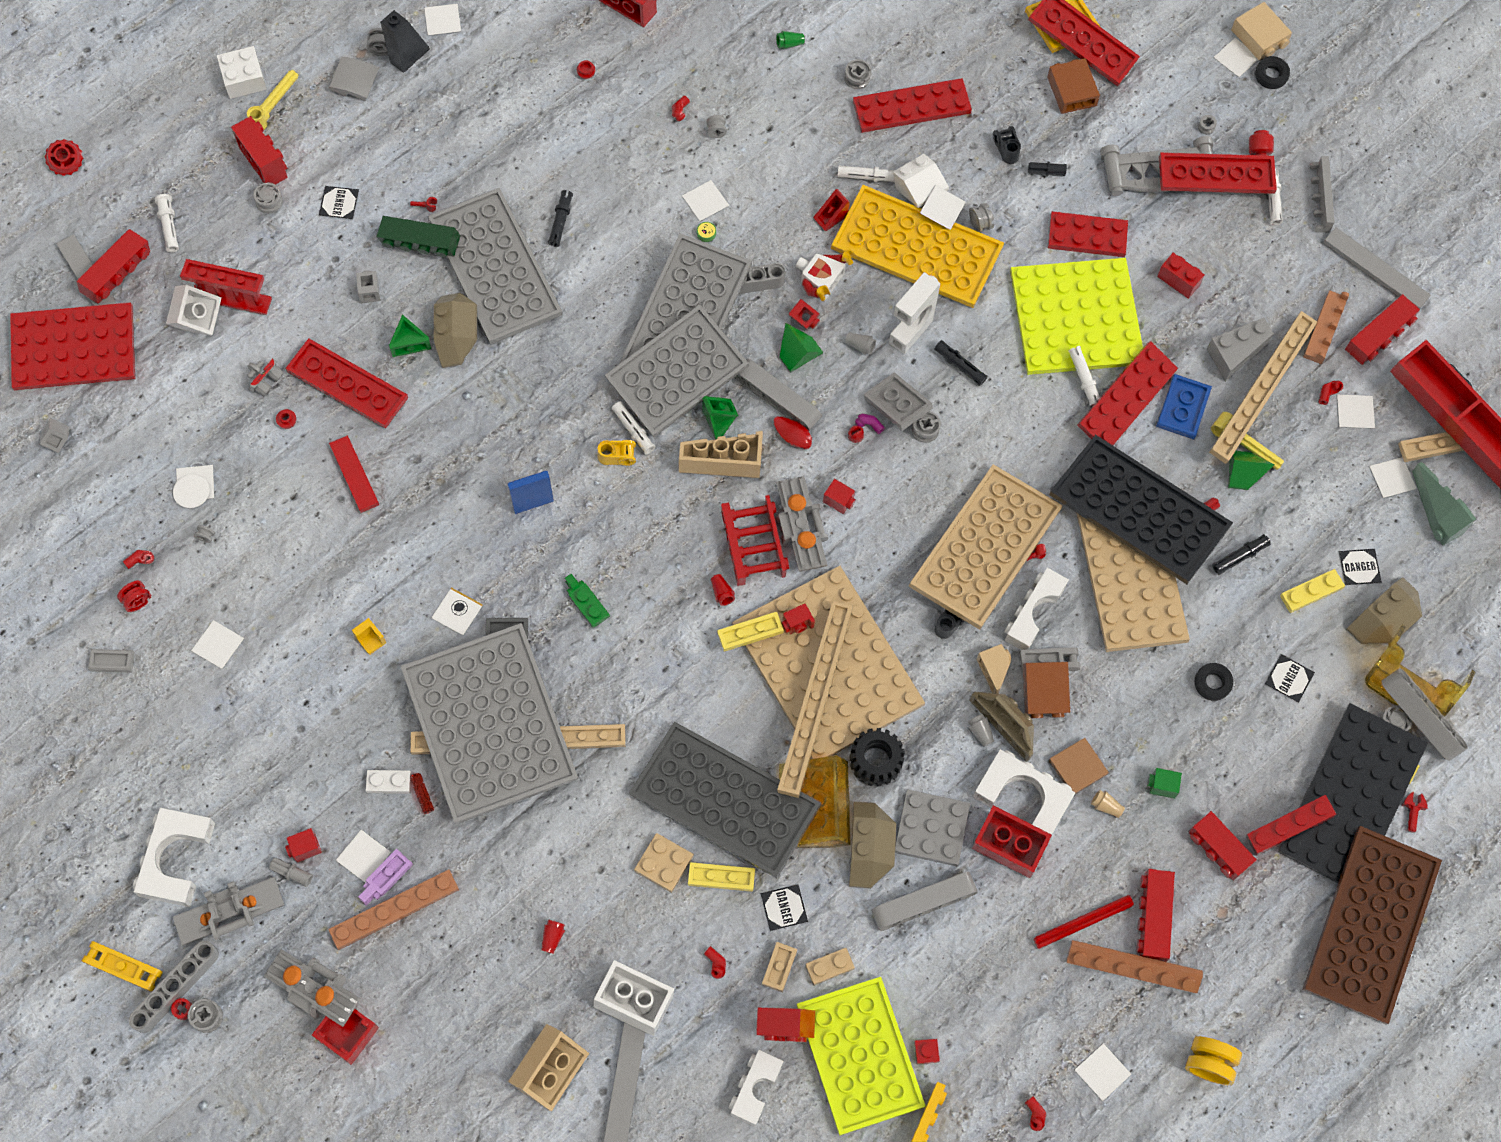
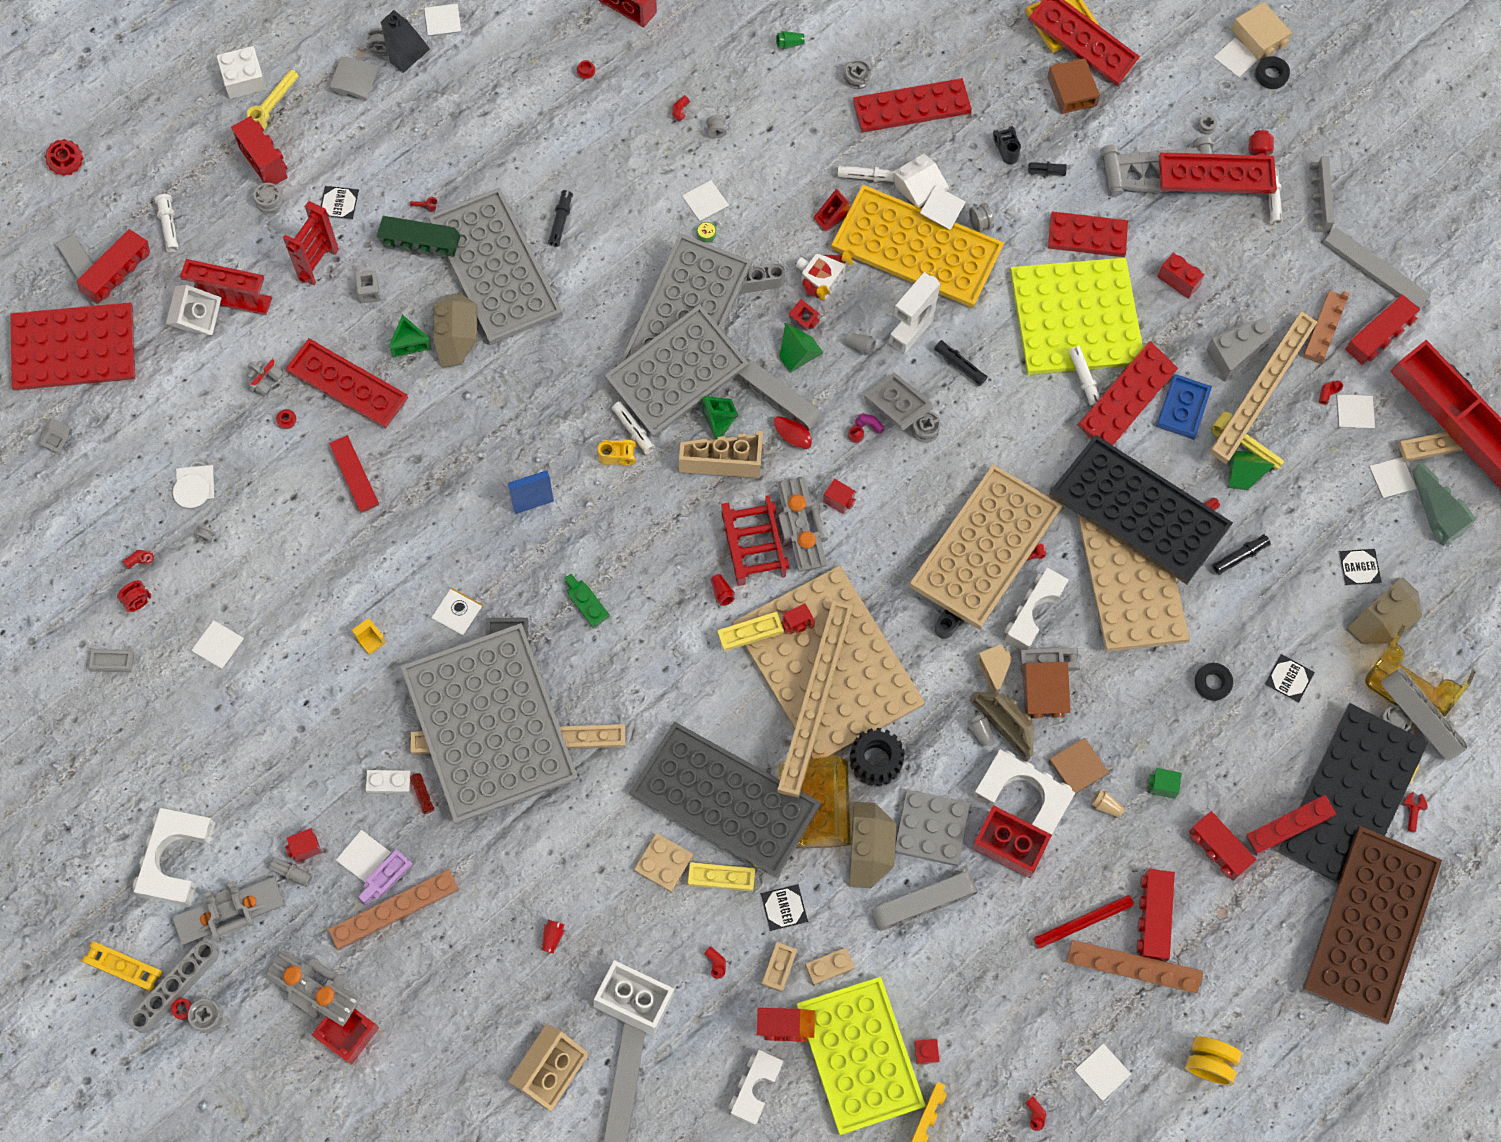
light yellow plate [1280,569,1345,613] -> none
none -> red fence [283,201,339,285]

